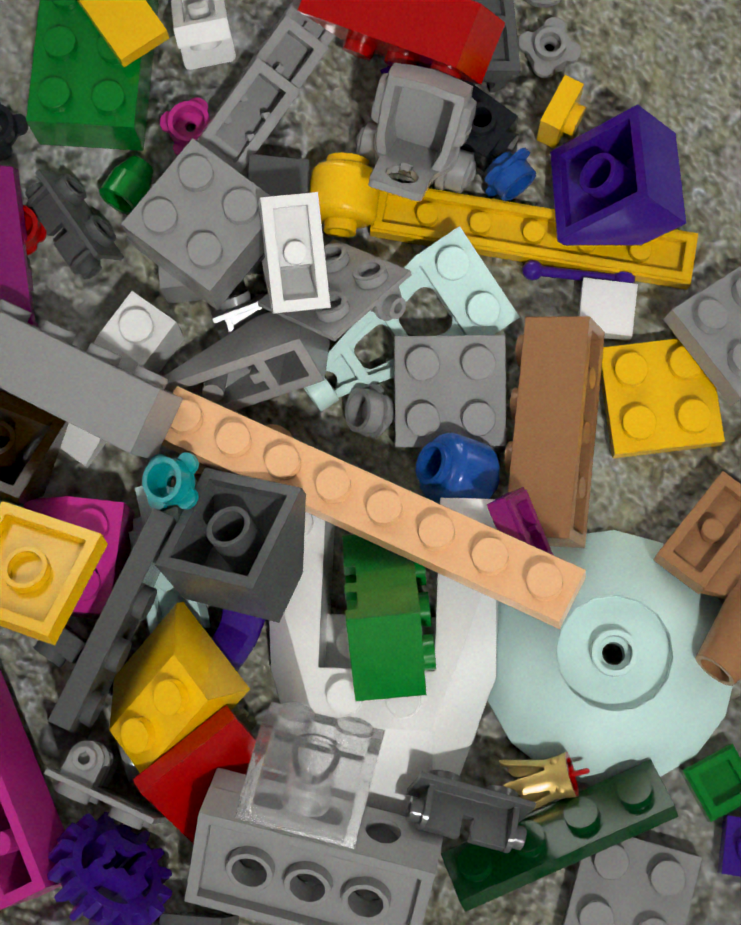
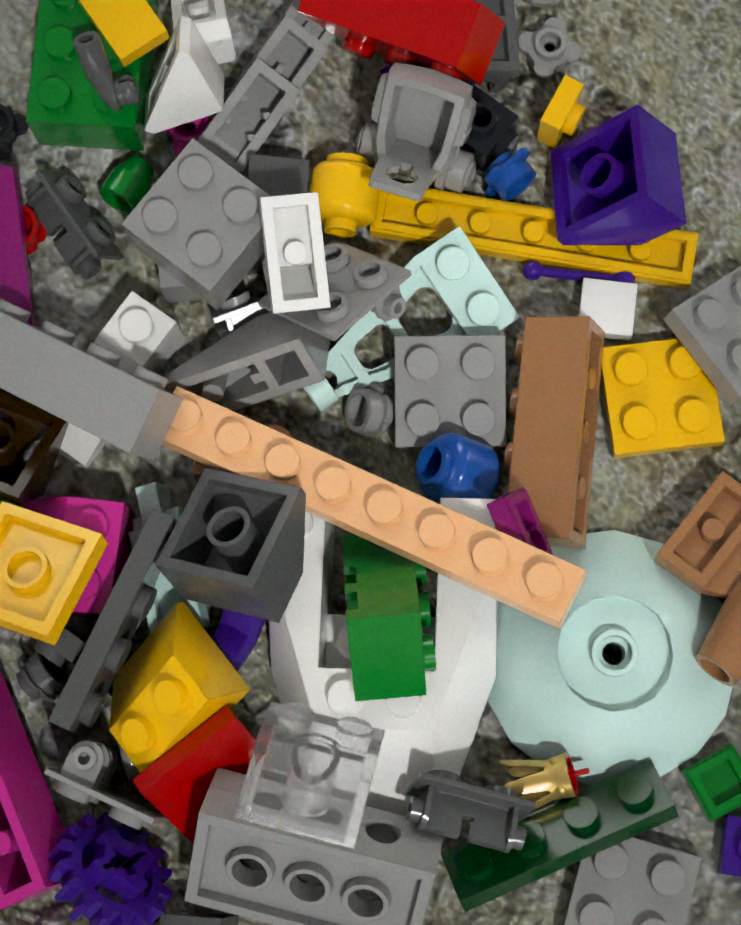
teal plate [142,452,199,511] -> none
none -> dark grey plate [16,651,69,701]
none -> dark grey arm [73,31,140,110]
none -> white slope [144,15,224,134]

